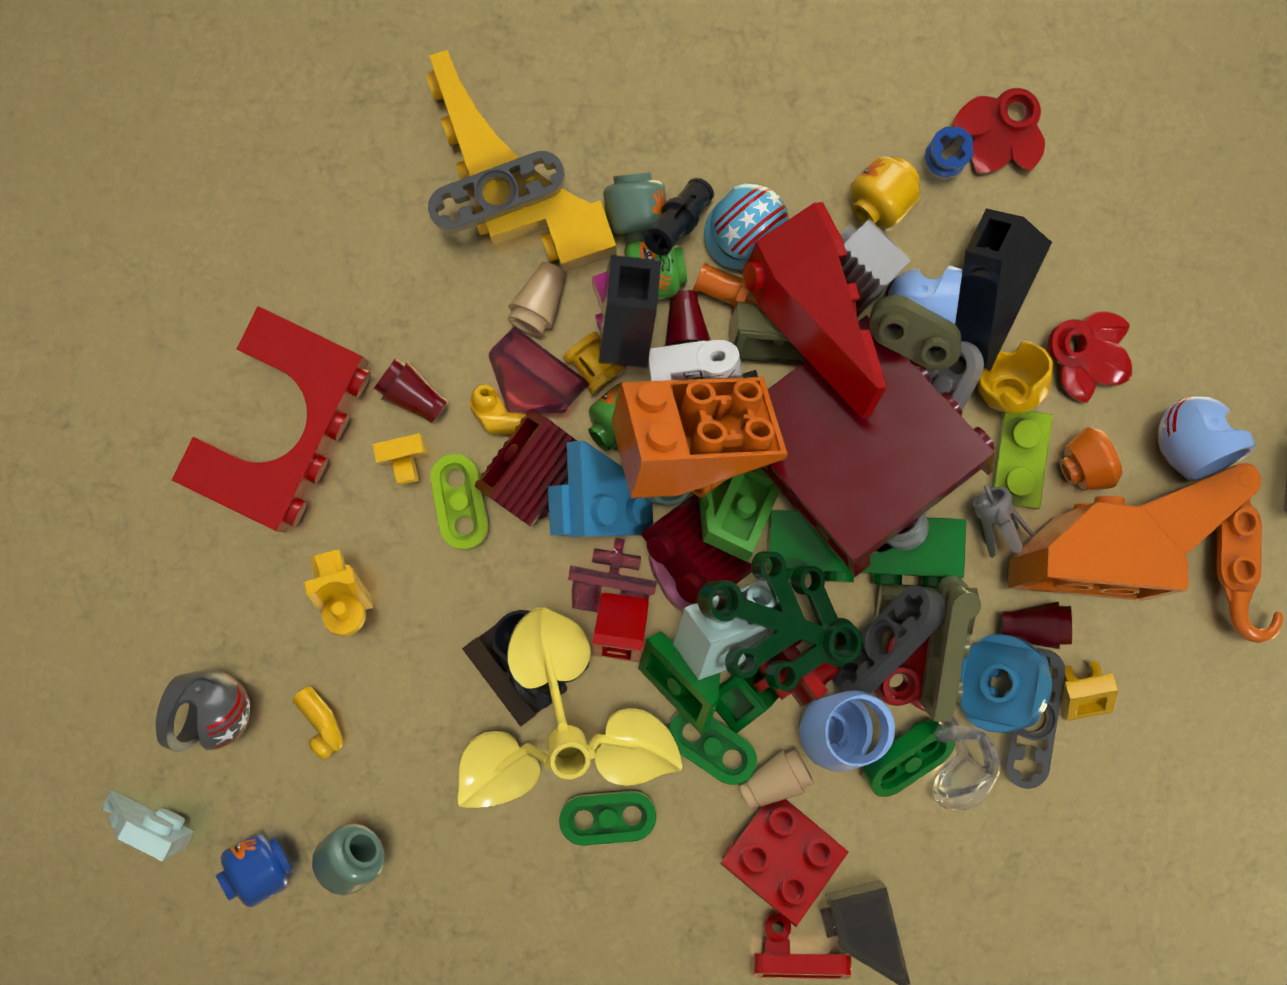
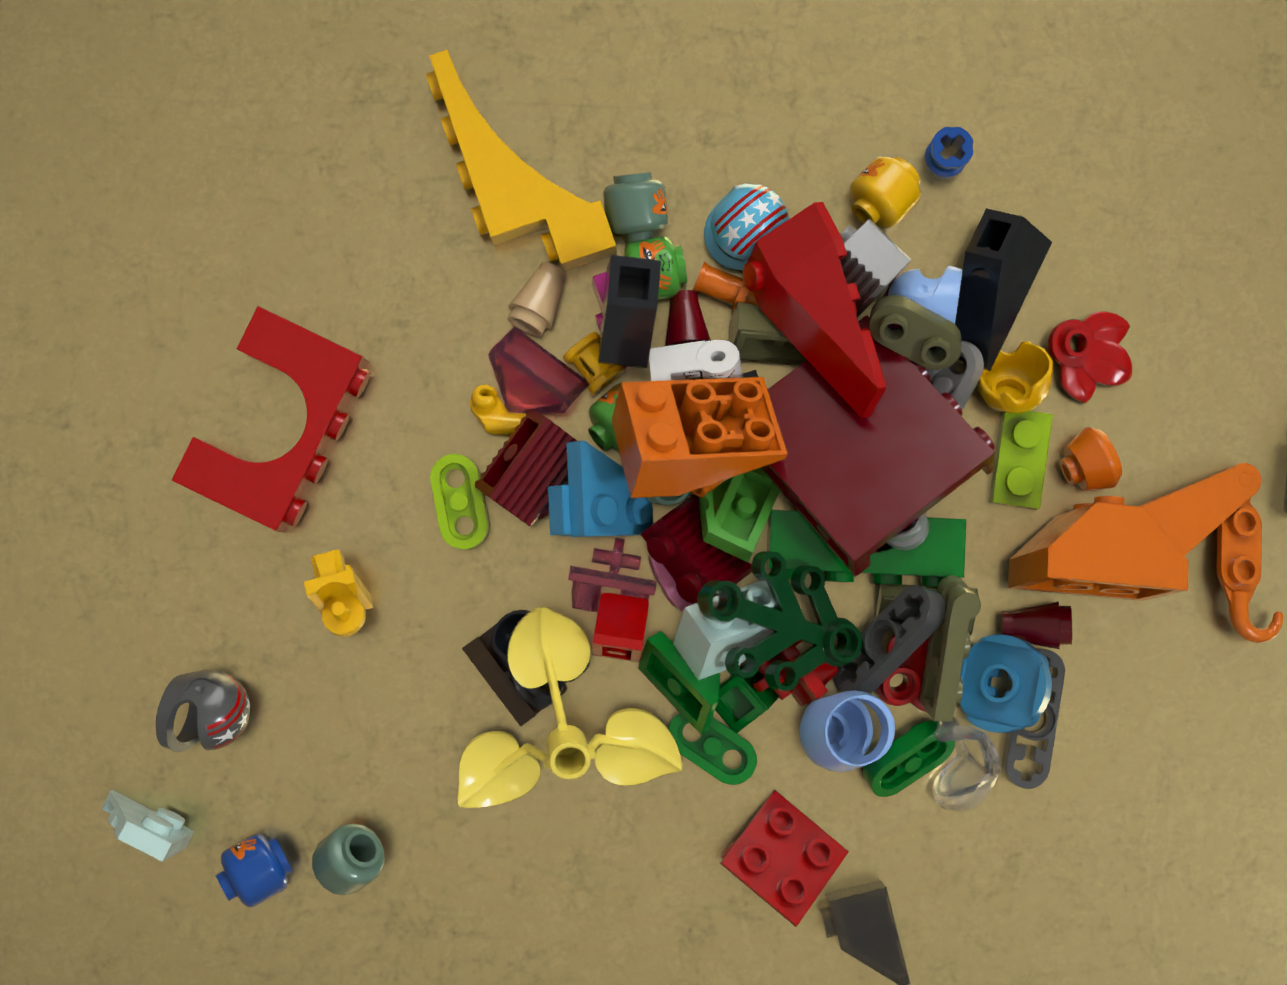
yellow arm [292,686,343,760] -> none
yellow tile [372,433,429,485] -> none
dark red cone [373,357,448,424] -> none
dark grey beam [428,151,565,233] -> none
green plate [559,791,656,846] -> none
black pin [644,178,714,255] -> none
tan cone [738,749,814,810] -> none
red piece [752,914,852,979] -> none
red plate [952,88,1045,174] -> none
light grey piece [972,485,1035,558] -> none
yellow tile [1061,661,1118,721] -> none
light blue helmet [1157,396,1256,481] -> none

